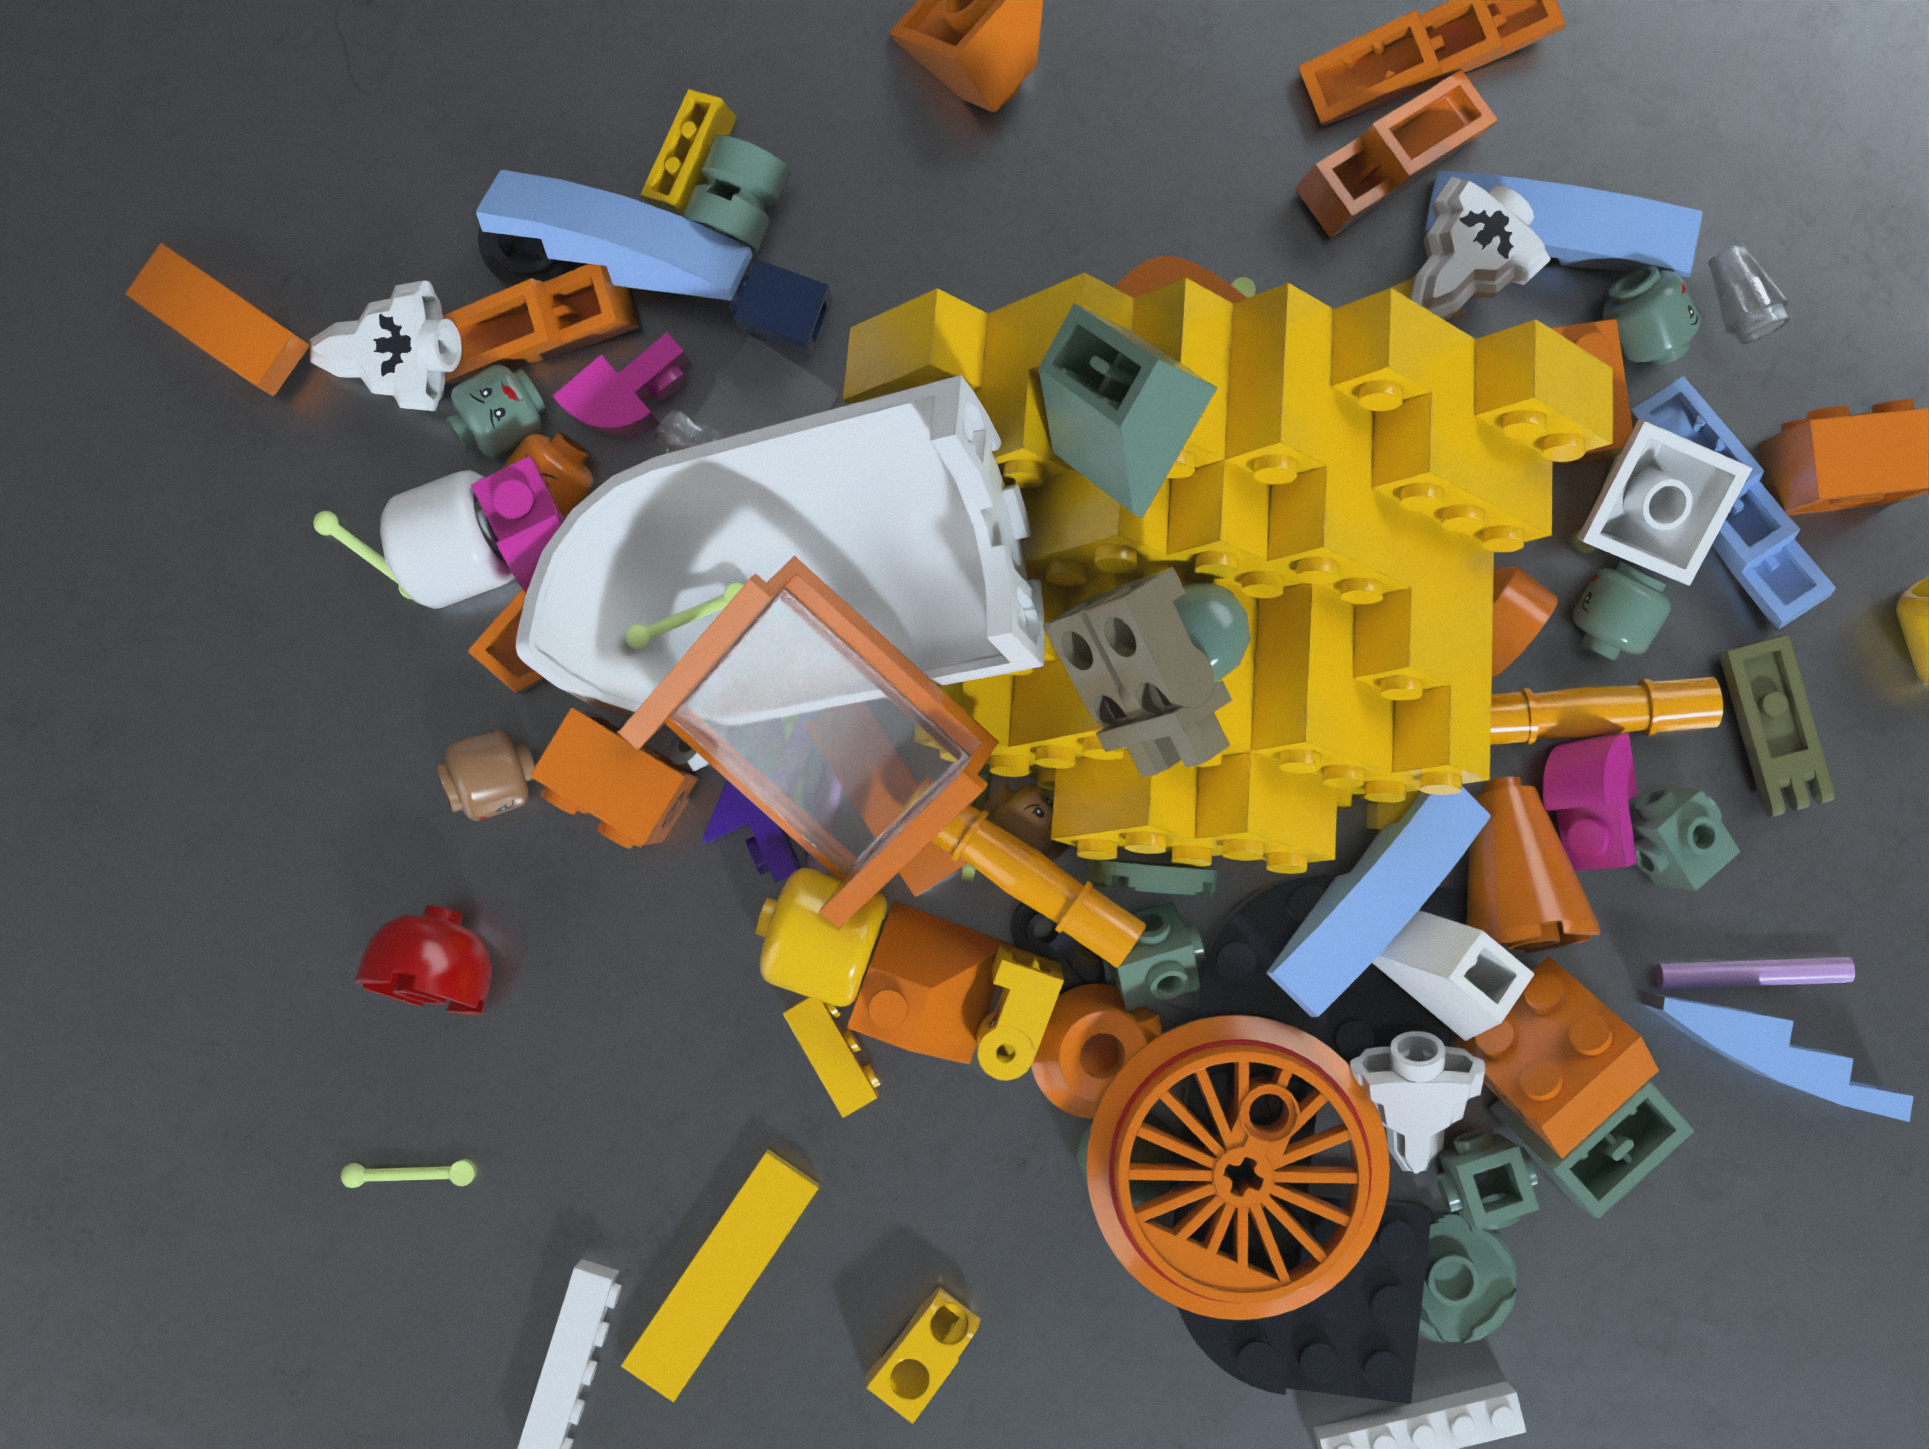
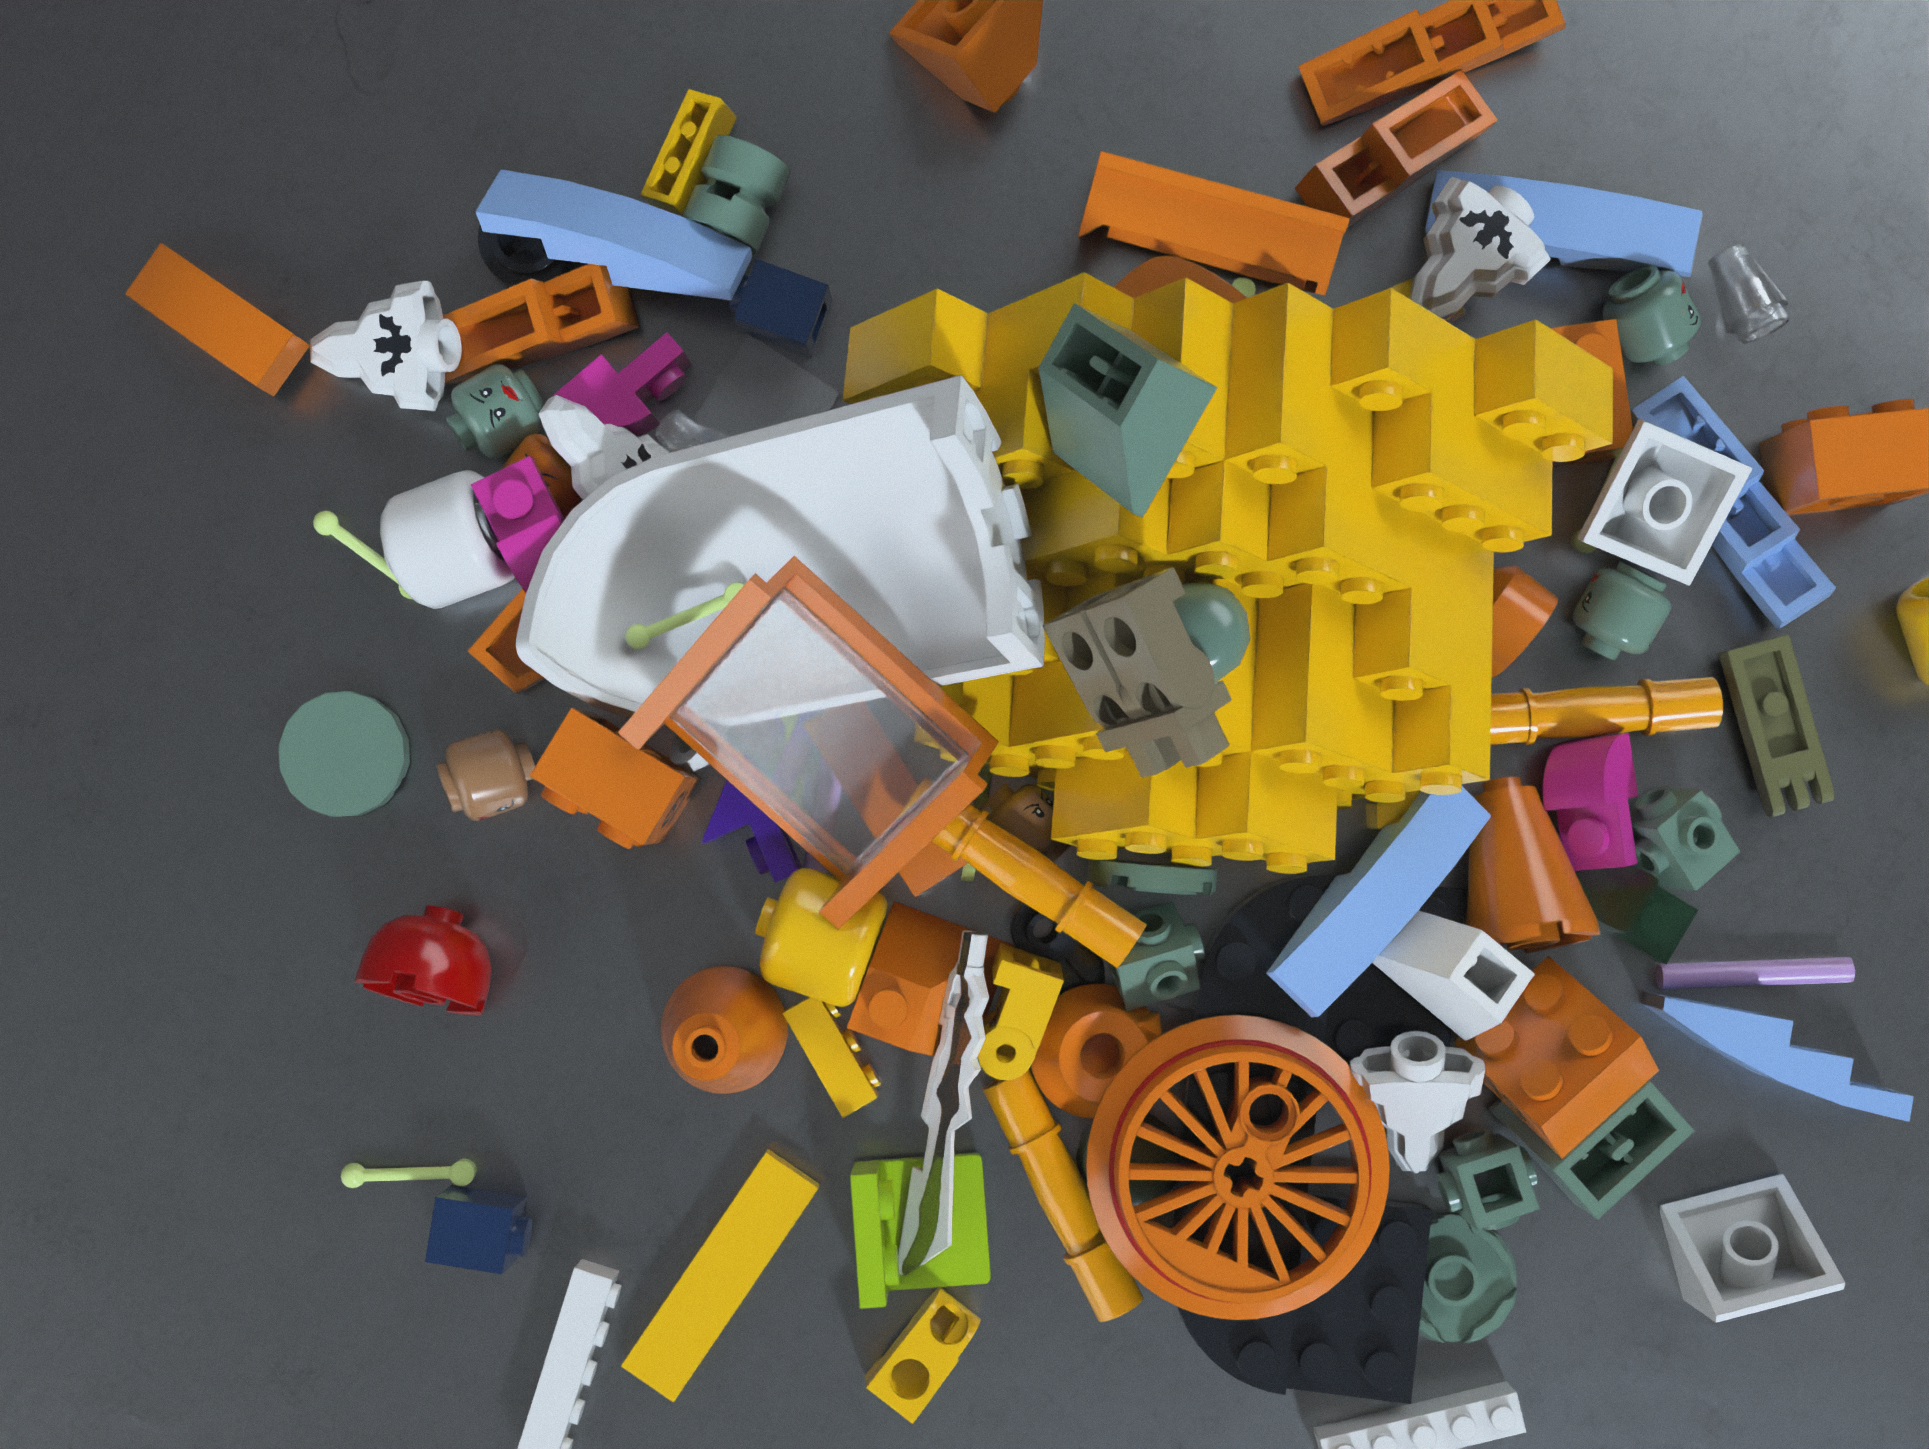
none -> sand green tile [278,691,410,817]
none -> dark blue brick [425,1185,532,1274]
none -> white rock [538,395,669,500]
none -> orange cone [661,965,789,1094]
none -> lime bracket [850,1153,991,1309]
none -> white sword [898,930,989,1275]
none -> light orange piece [982,1069,1144,1322]
none -> orange piece [1078,151,1350,296]
none -> clear green slope [1575,865,1698,965]
none -> white slope [1660,1174,1845,1323]

